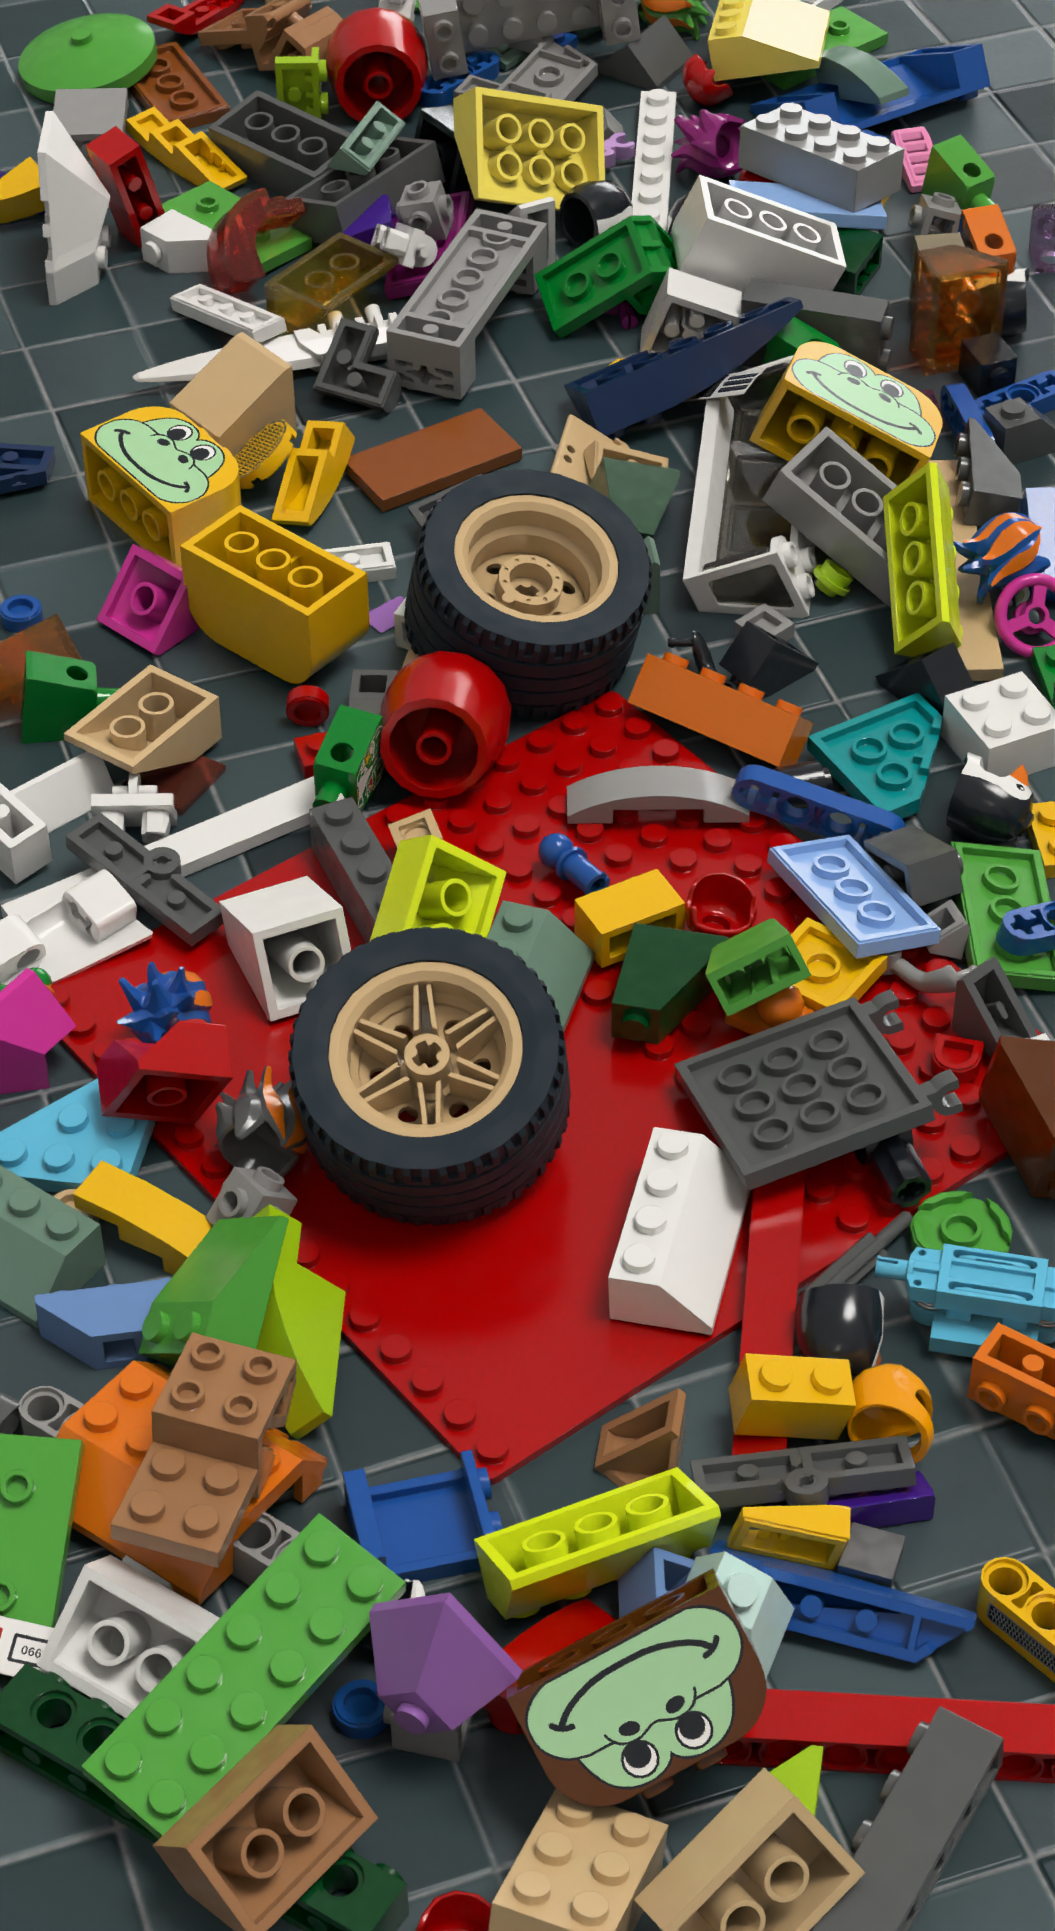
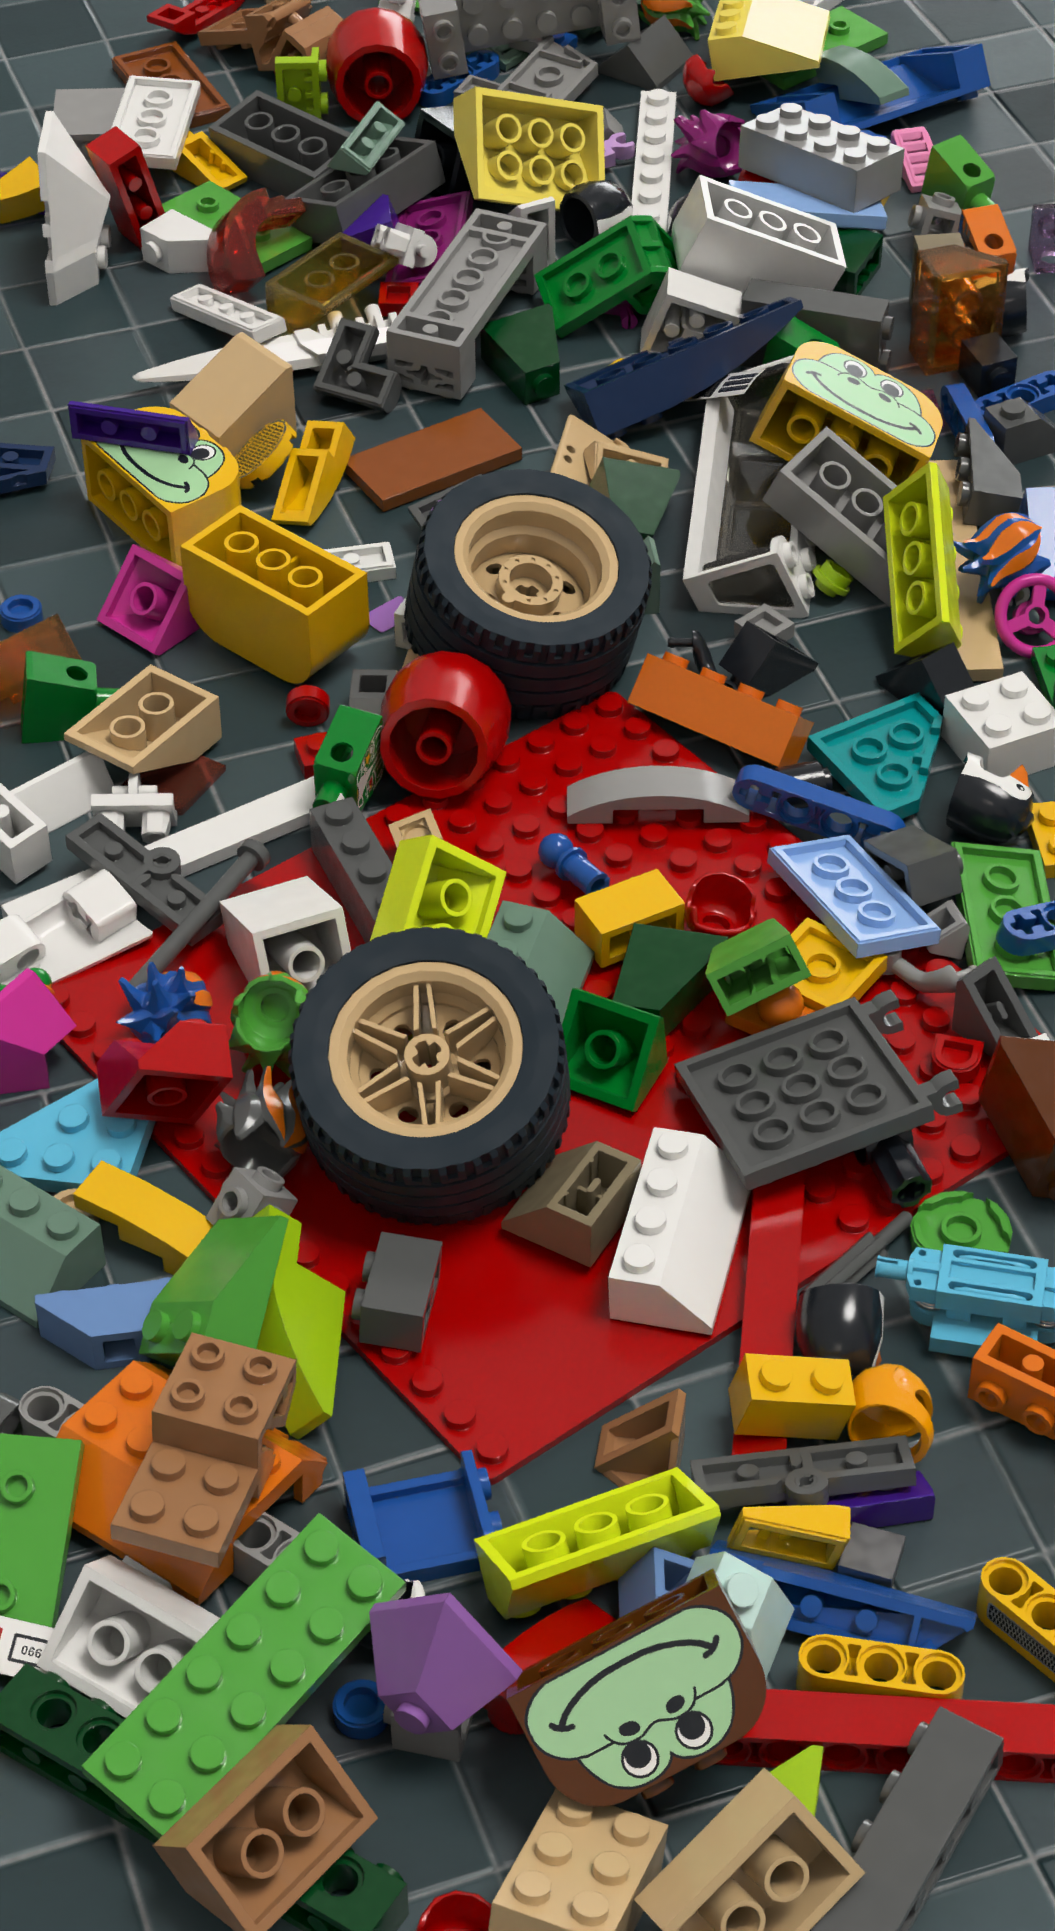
bright green dish [18,13,158,103] -> none
light grey brick [396,180,454,241] -> none
none -> dark purple slope [68,401,198,455]
none -> white tile [111,75,201,170]
none -> dark grey bar [129,839,271,987]
none -> bright green hair [228,971,308,1078]
none -> dark grey brick [351,1232,443,1353]
none -> red plate [378,282,419,316]
none -> dark green slope [480,303,560,406]
none -> dark tan slope [501,1141,641,1267]
none -> green slope [562,988,668,1112]
none -> yellow beam [796,1634,965,1699]

